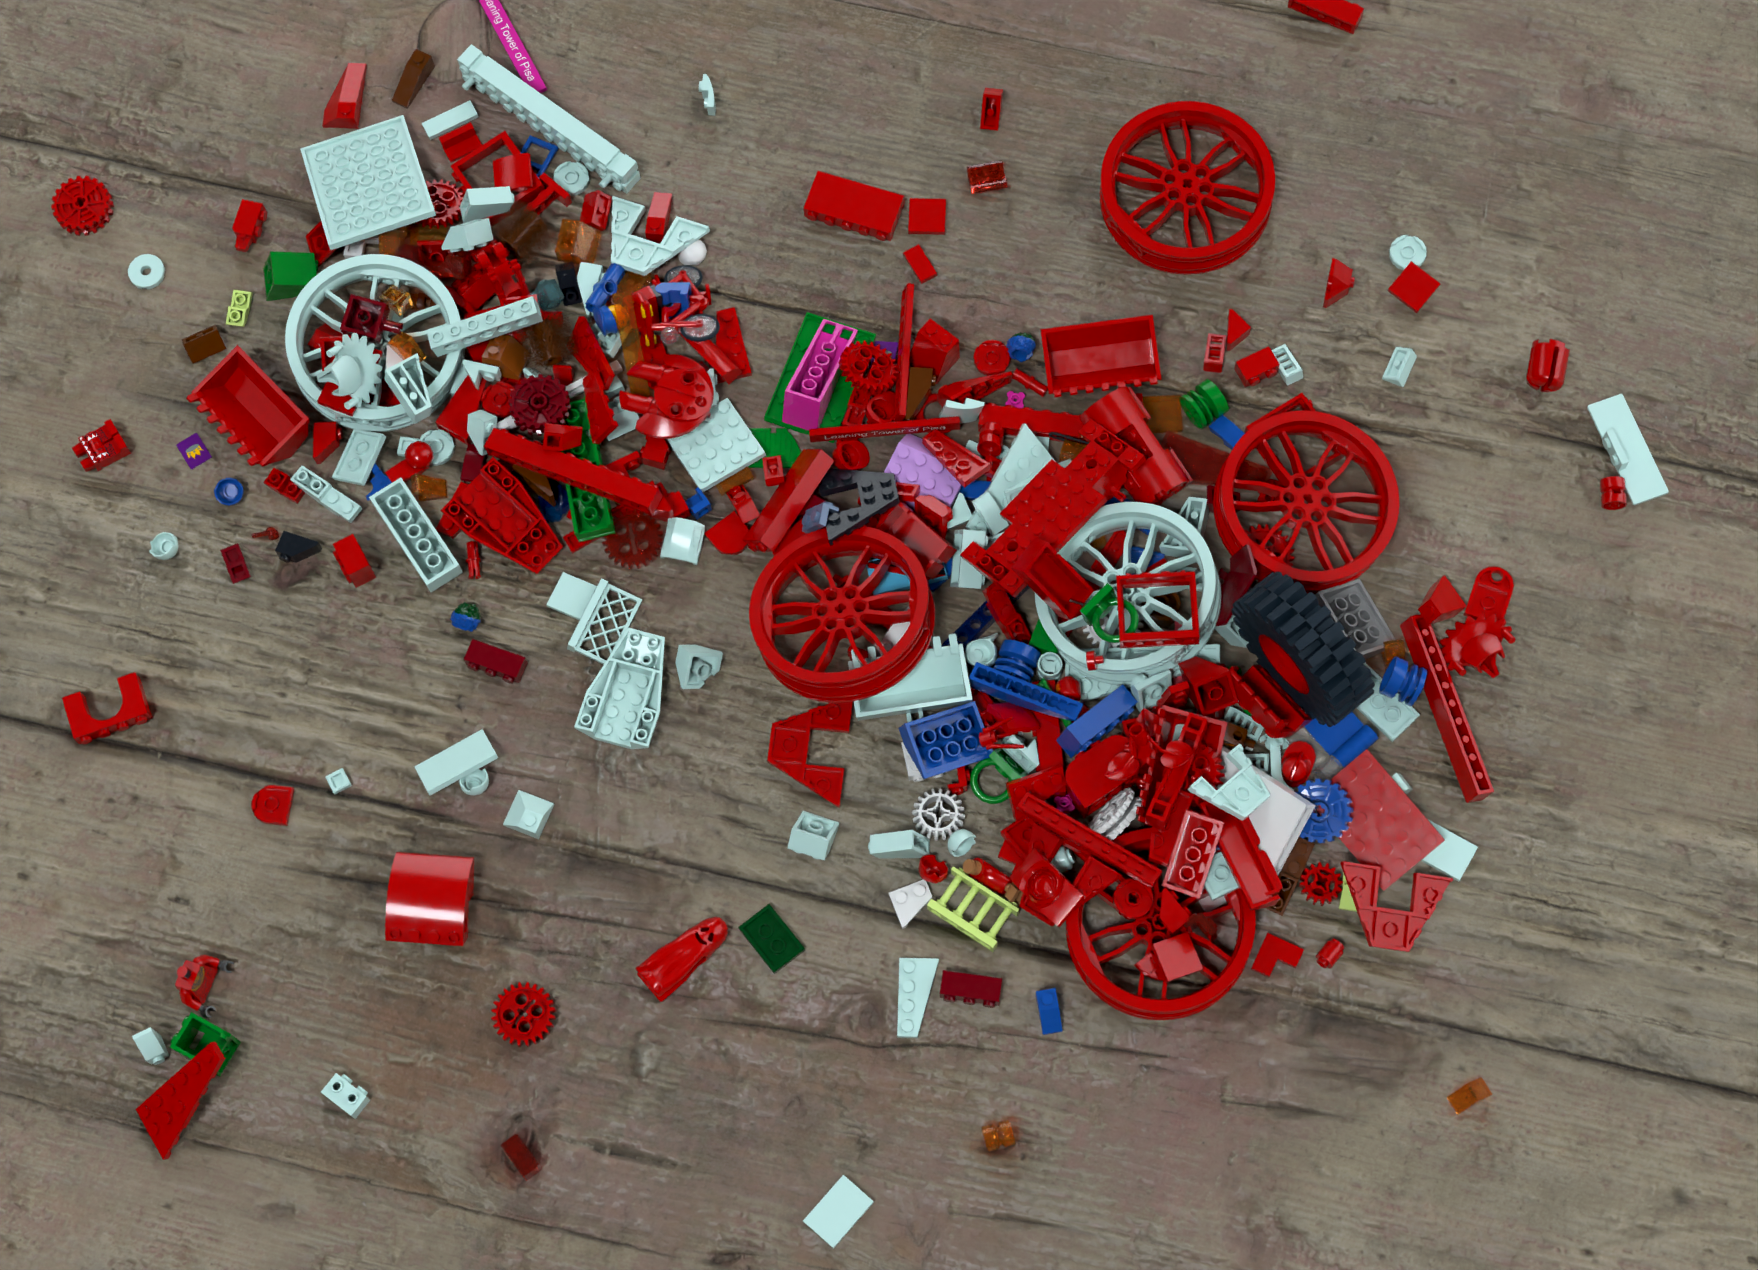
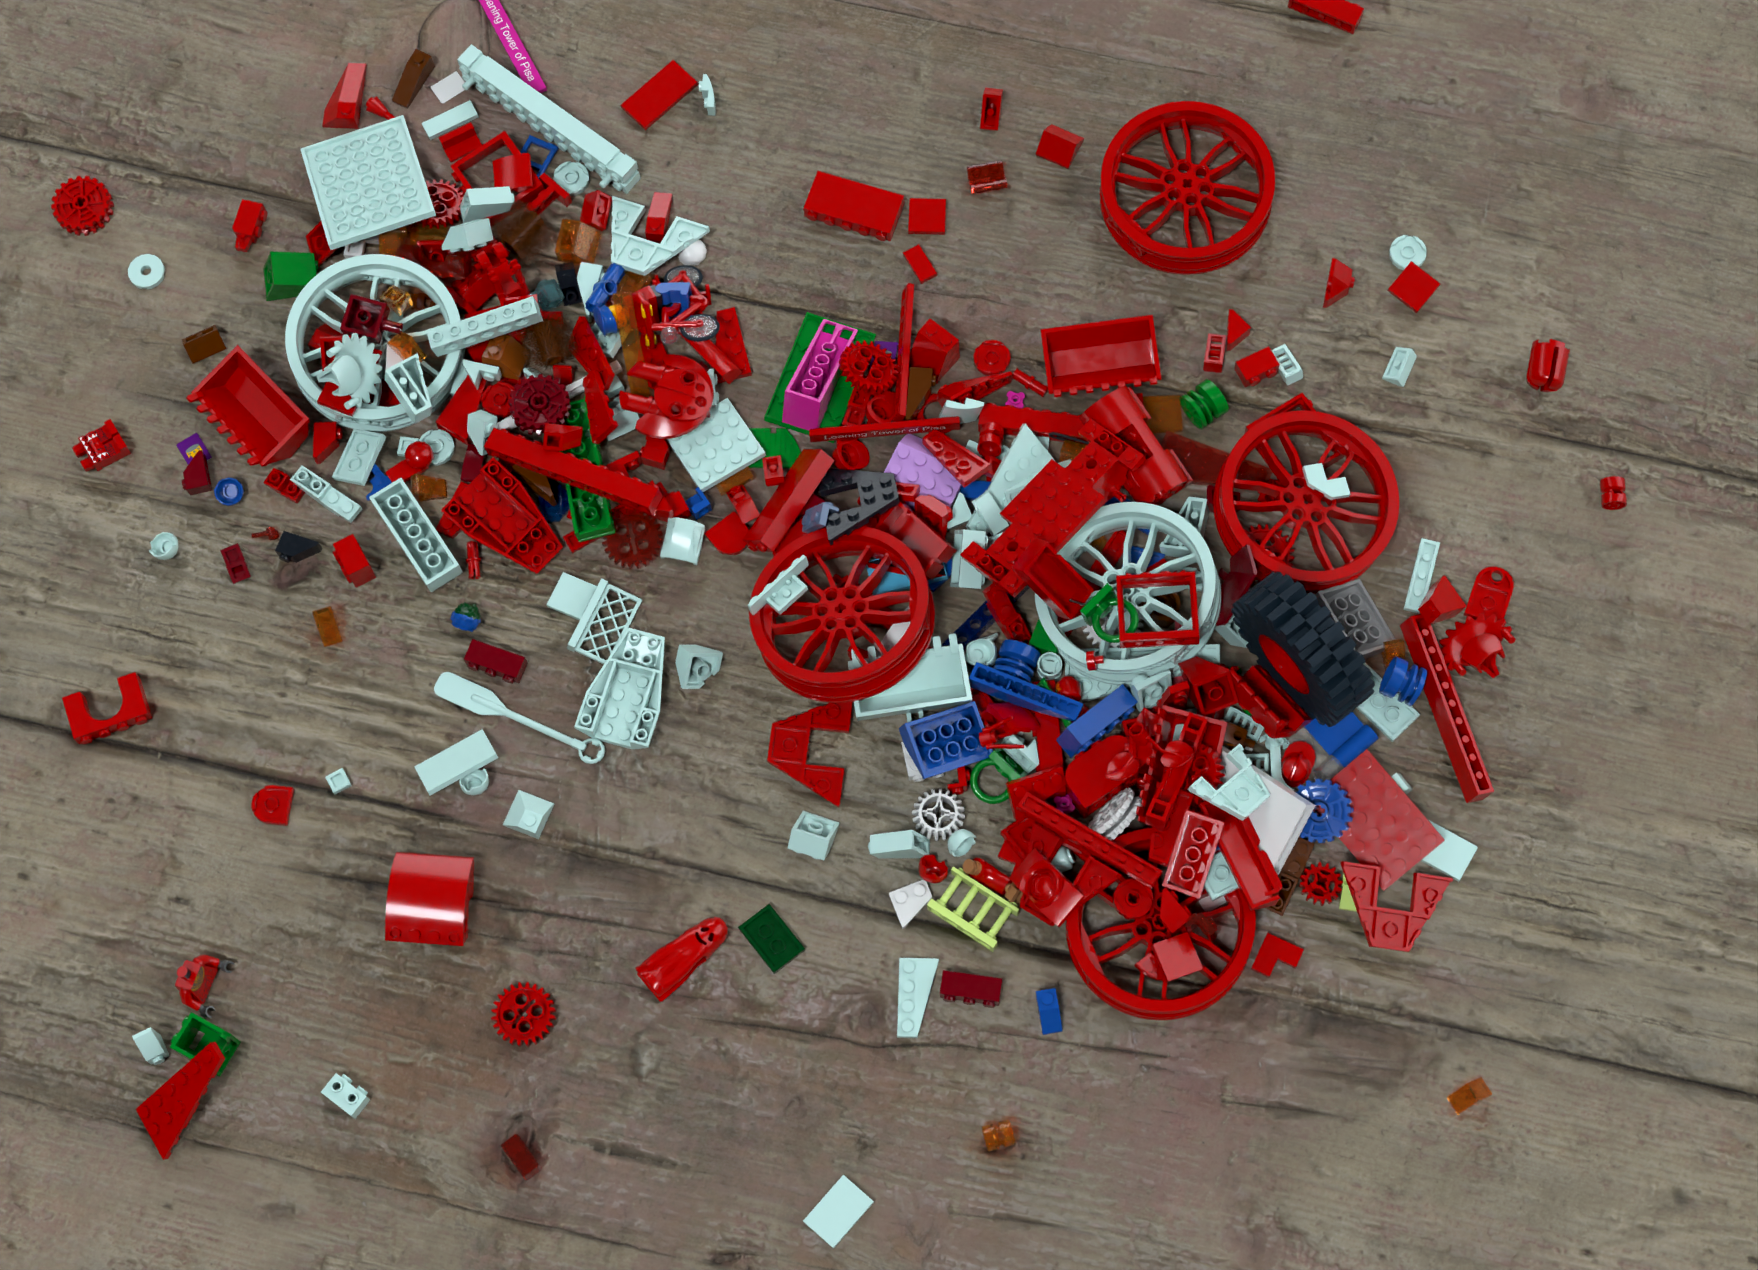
yellowish green slope [226,290,253,327] -> none
blue piece [1006,332,1036,362] -> none
blue slope [1209,415,1245,449] -> none
red brick [1316,938,1345,969] -> none
light aqua bracket [1587,394,1669,505] -> none
none -> dark red slope [182,450,213,495]
none -> clear orange slope [312,606,343,647]
none -> red cone [366,96,395,120]
none -> white sticker [431,71,465,103]
none -> light aqua piece [434,672,605,764]
none -> red tile [621,60,698,131]
none -> light aqua bracket [748,555,809,615]
none -> red slope [1036,124,1084,169]
none -> light aqua tile [1302,463,1350,500]
none -> light aqua tile [1403,538,1440,614]

